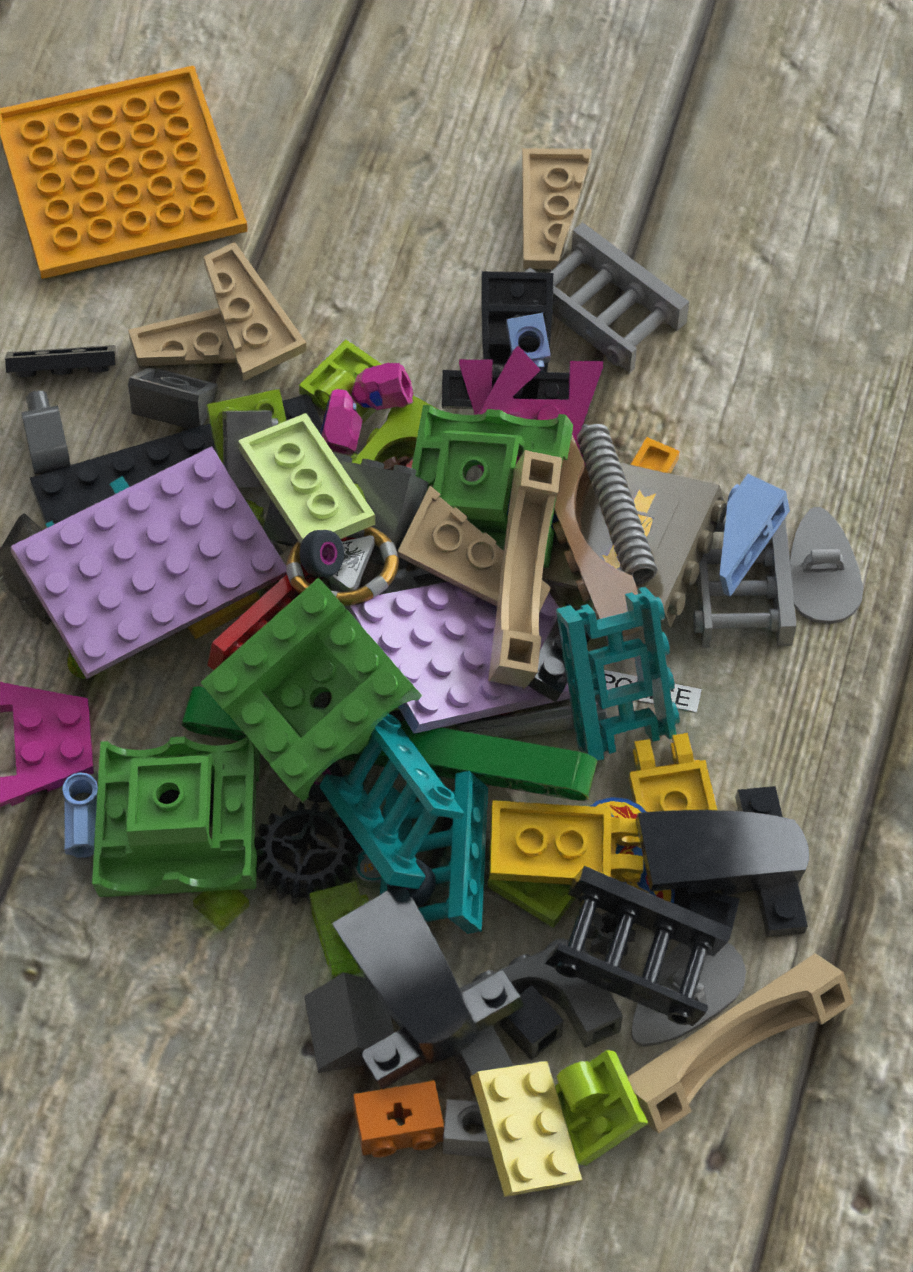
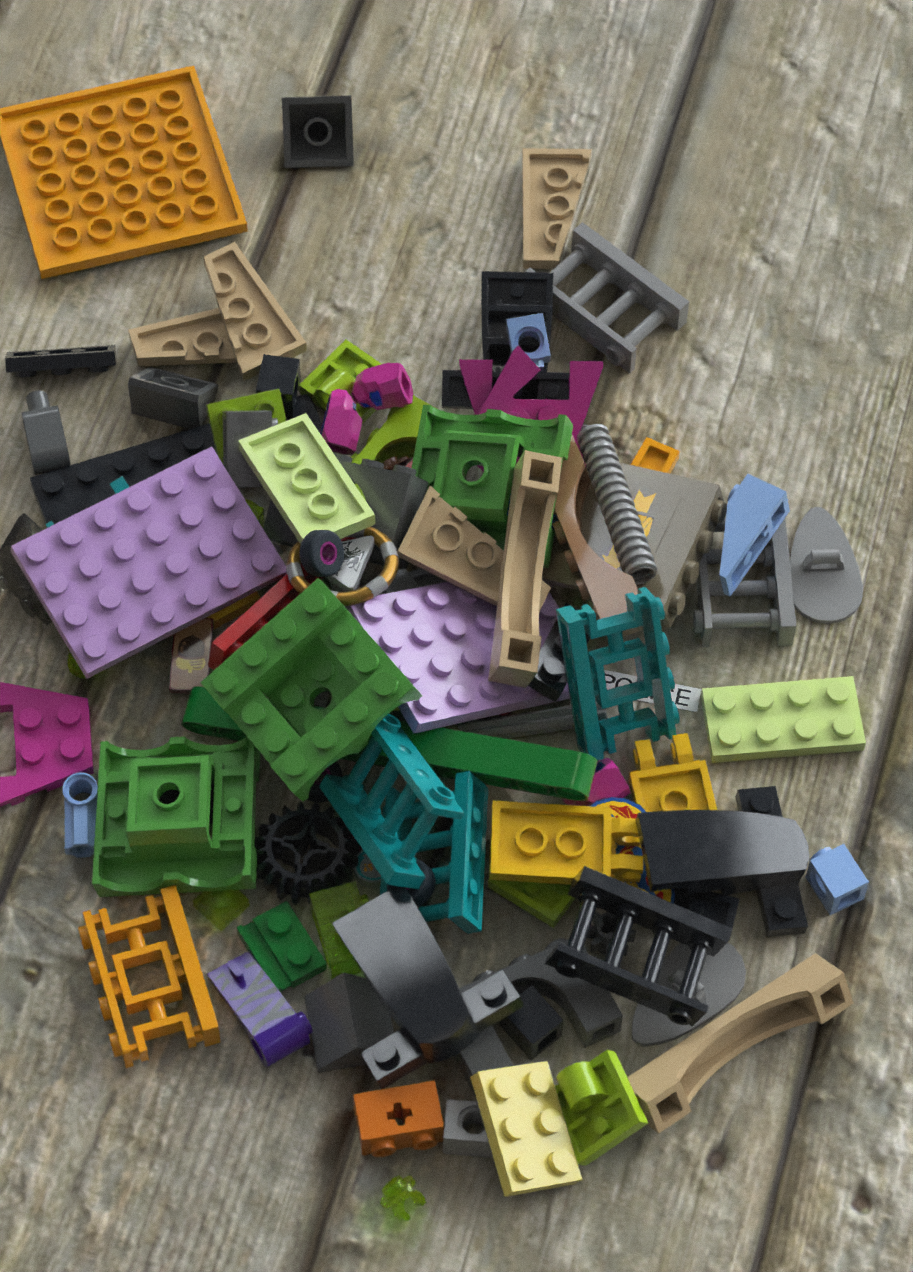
none -> light orange fence [78,885,221,1068]
none -> tile [169,618,214,694]
none -> dark purple door [207,951,313,1068]
none -> green plate [236,901,327,994]
none -> black brick [256,355,301,416]
none -> dark grey slope [282,95,354,168]
none -> clear neon green plate [380,1175,426,1221]
none -> dark pink rock [561,757,631,806]
none -> yellowish green plate [701,676,866,763]
none -> light blue brick [806,844,869,915]

